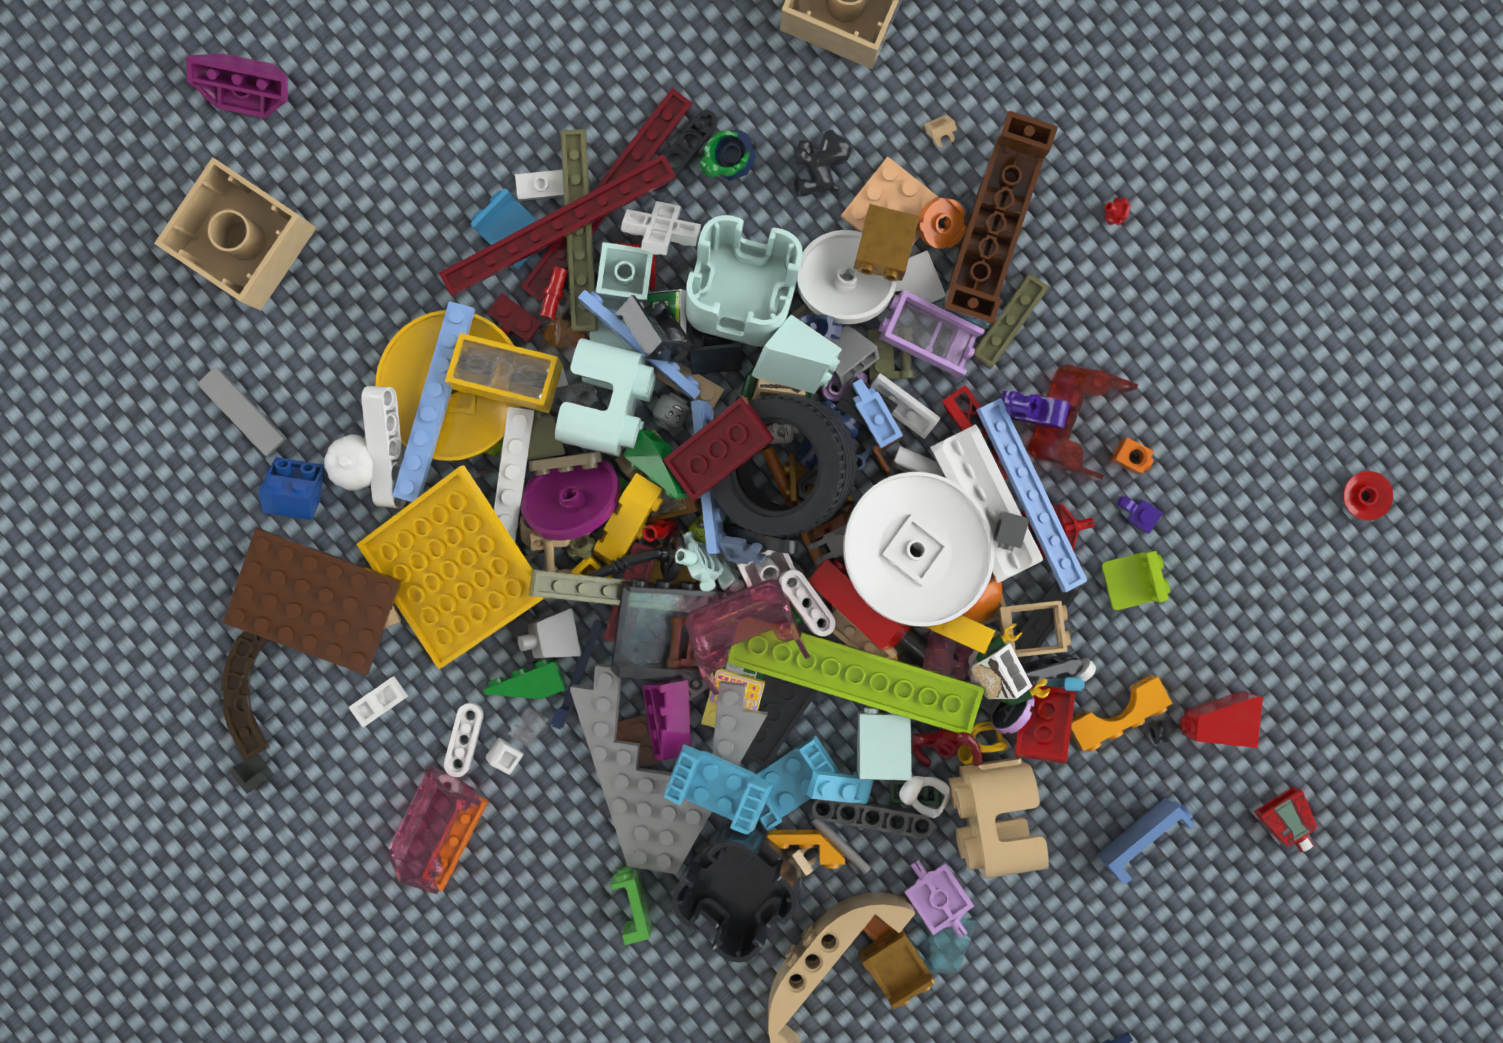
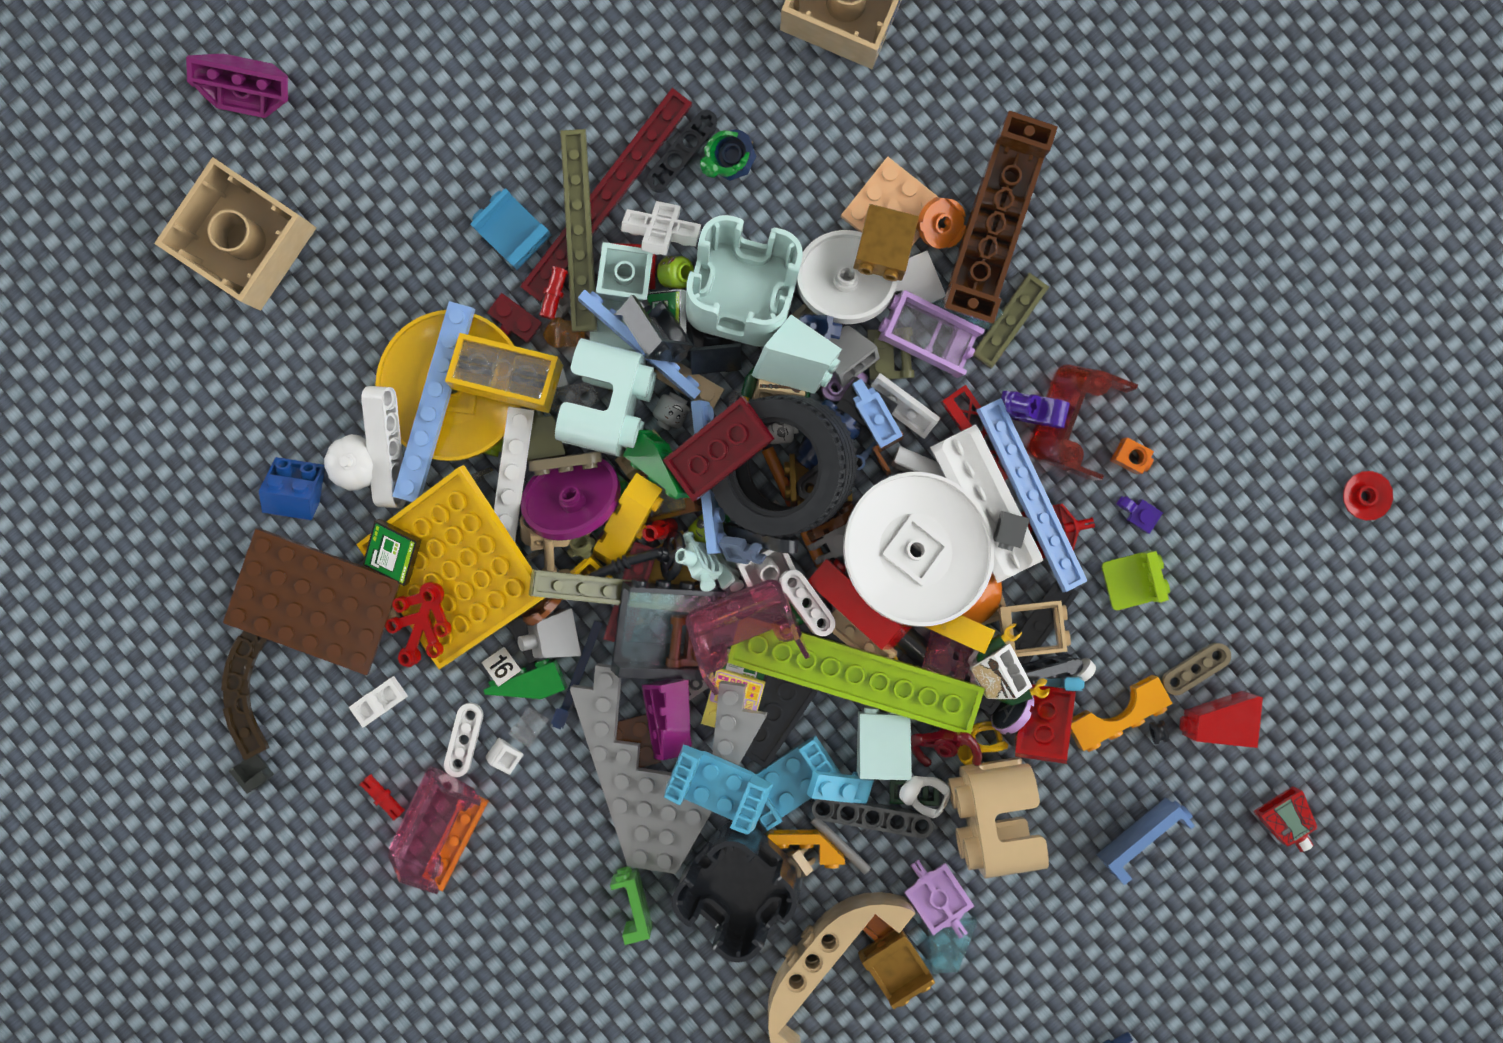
light grey tile [197,367,286,457] -> none
dark red plate [439,154,676,297] -> none
white plate [515,170,564,201] -> none
black animal [793,130,852,197] -> none
tan tile [924,115,957,147] -> none
red plant [1104,197,1131,226] -> none
none -> red pin [359,774,406,821]
none -> tile [363,519,421,586]
none -> red plant [385,582,452,667]
none -> white sticker [481,647,521,687]
none -> dark orange tile [522,598,562,626]
none -> lime head [657,256,694,289]
none -> dark tan plate [1161,643,1231,695]

